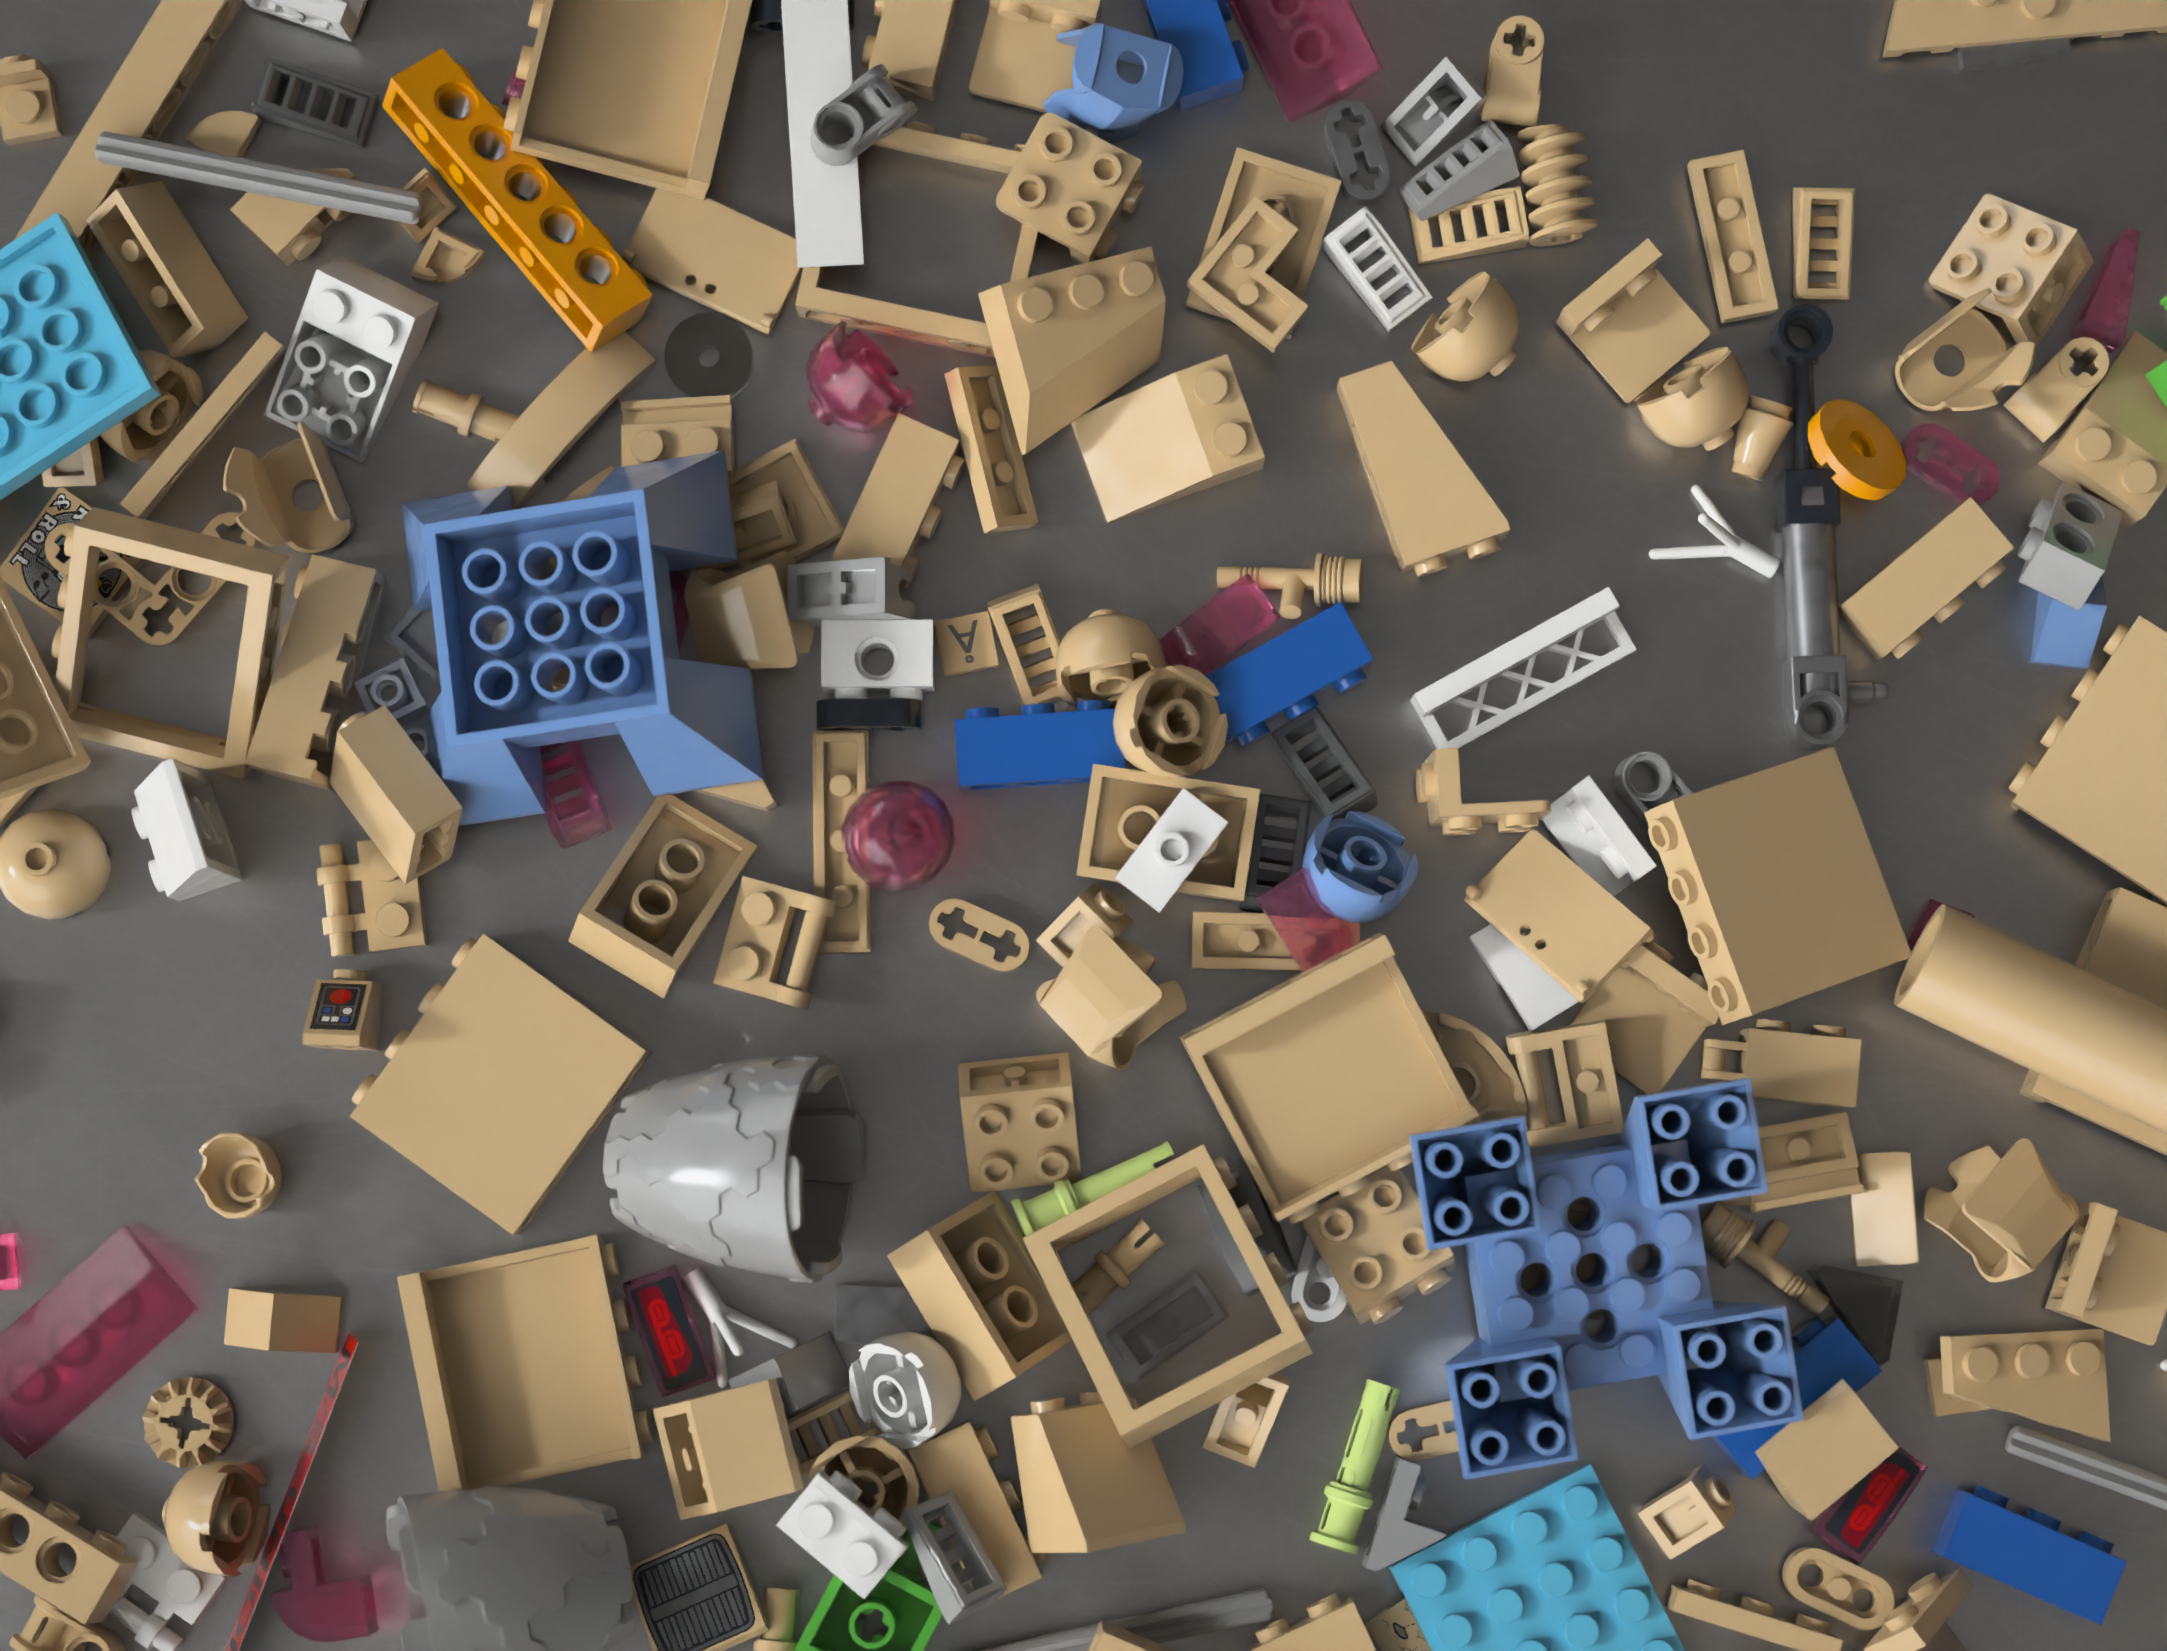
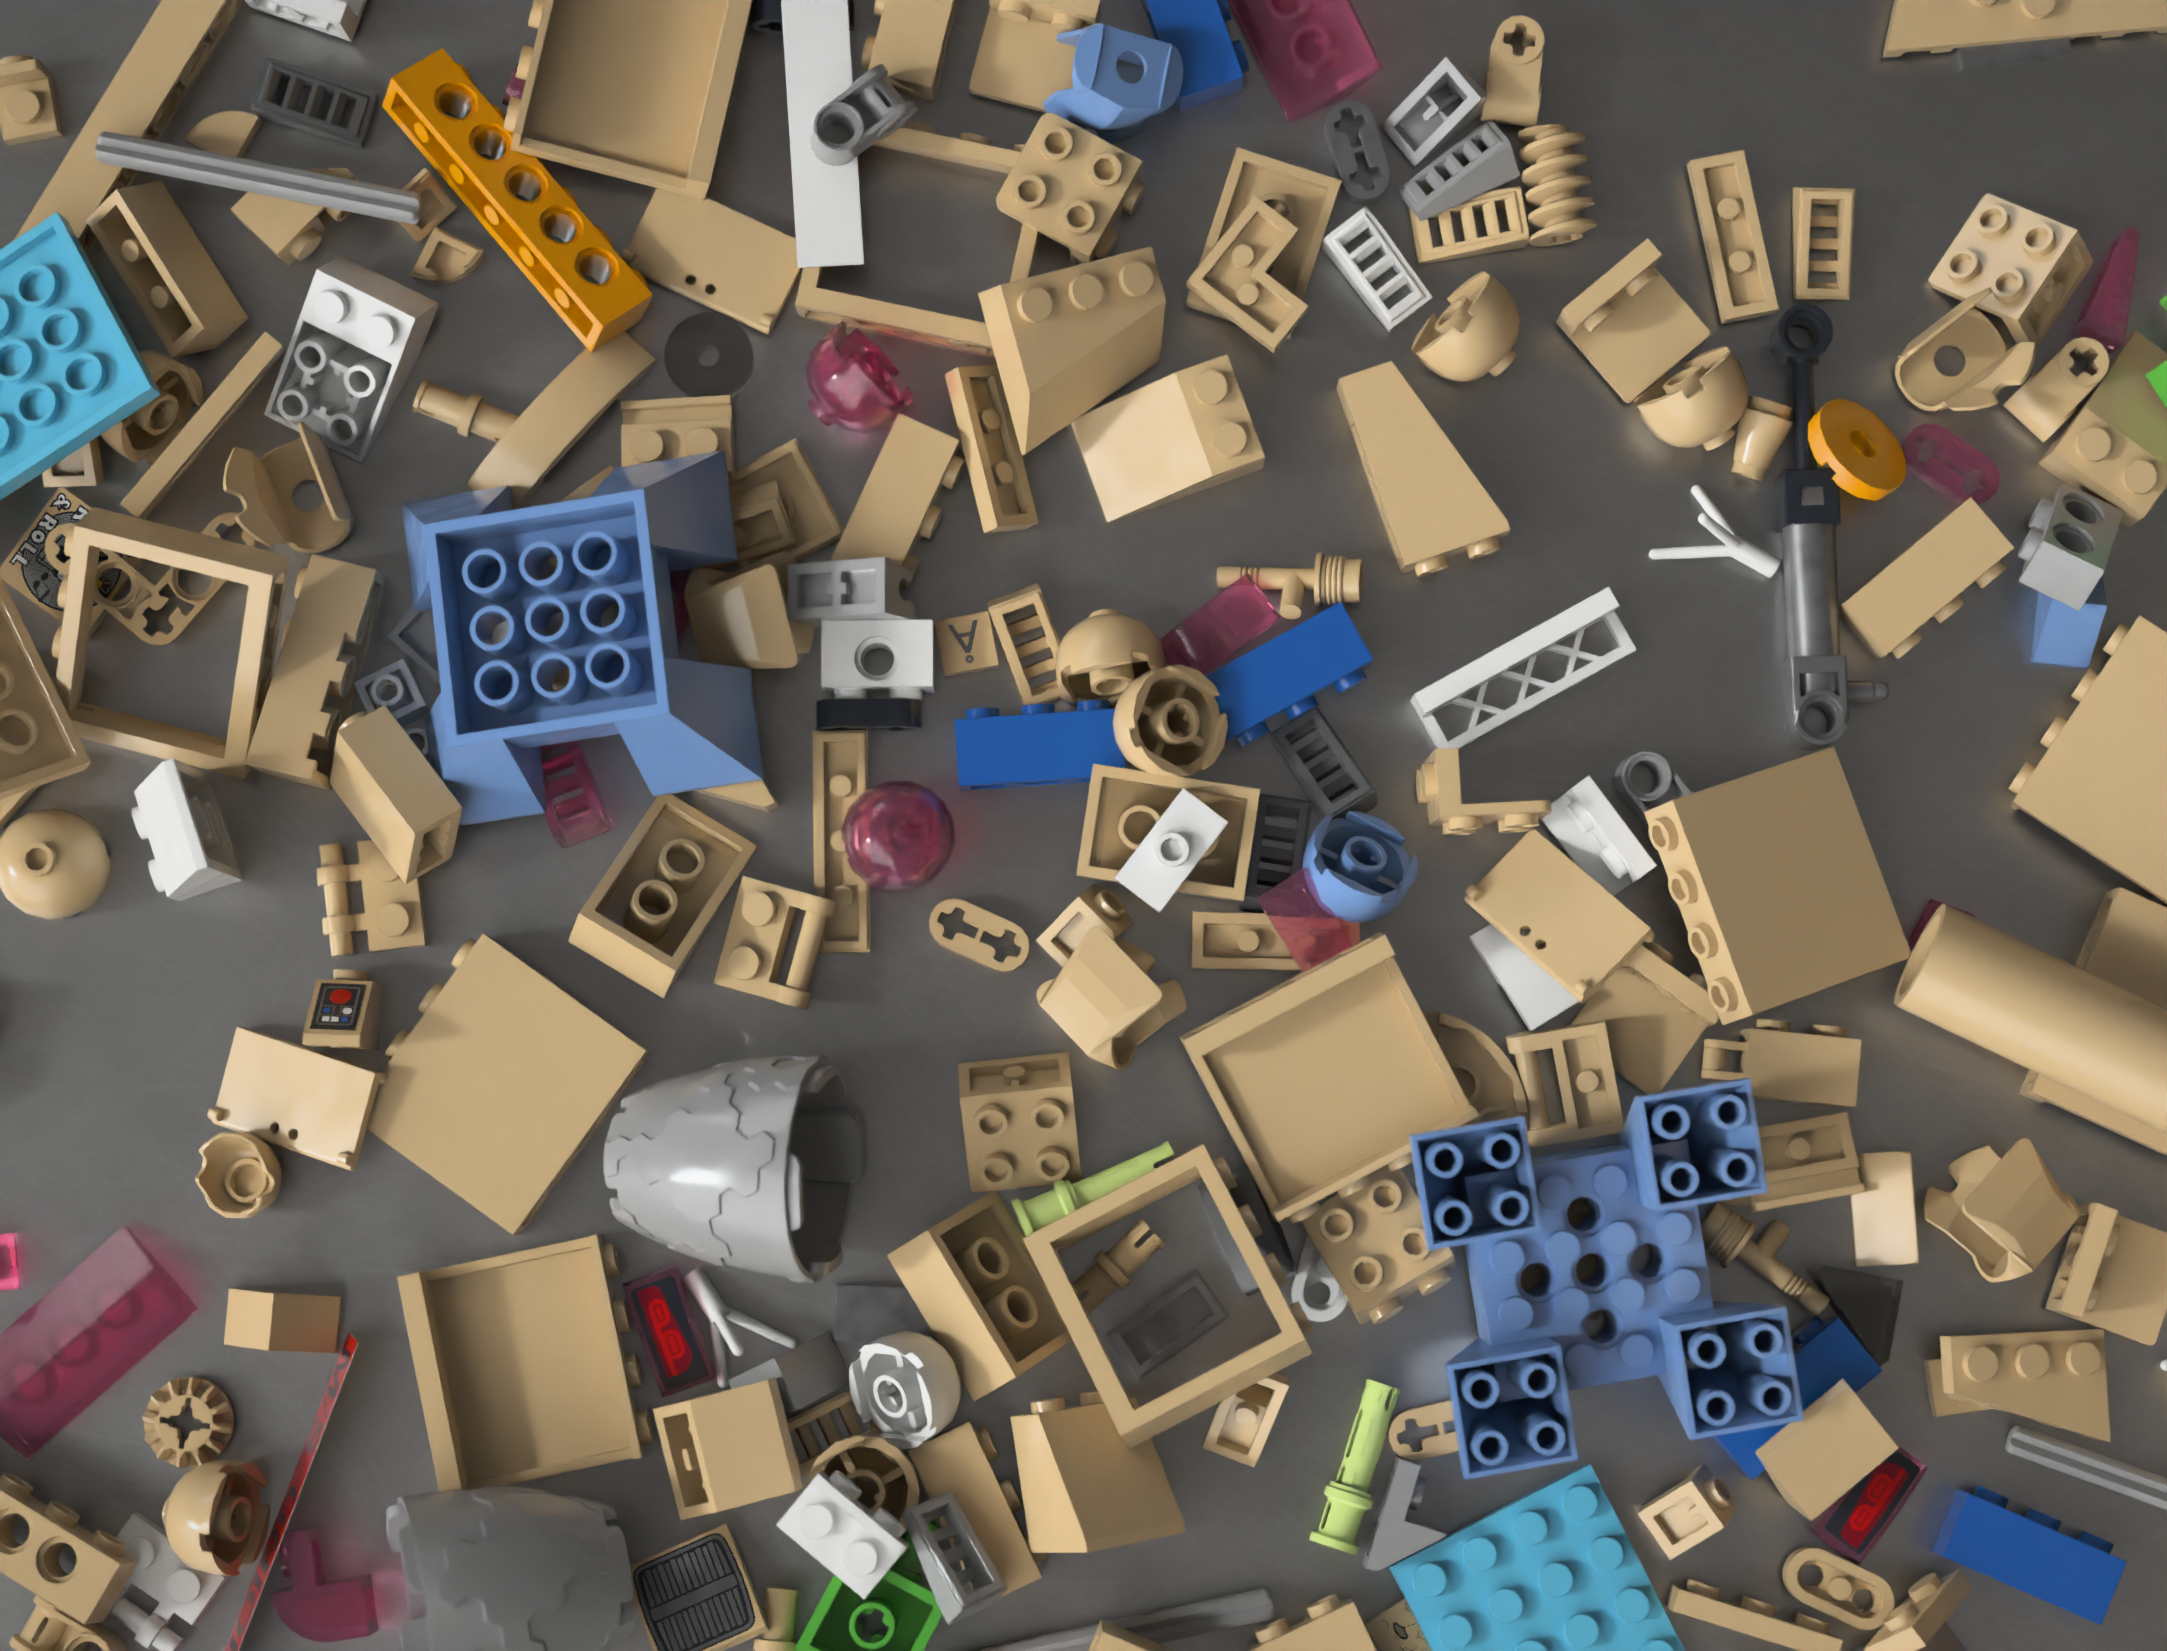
none -> tan door [207,1027,386,1171]

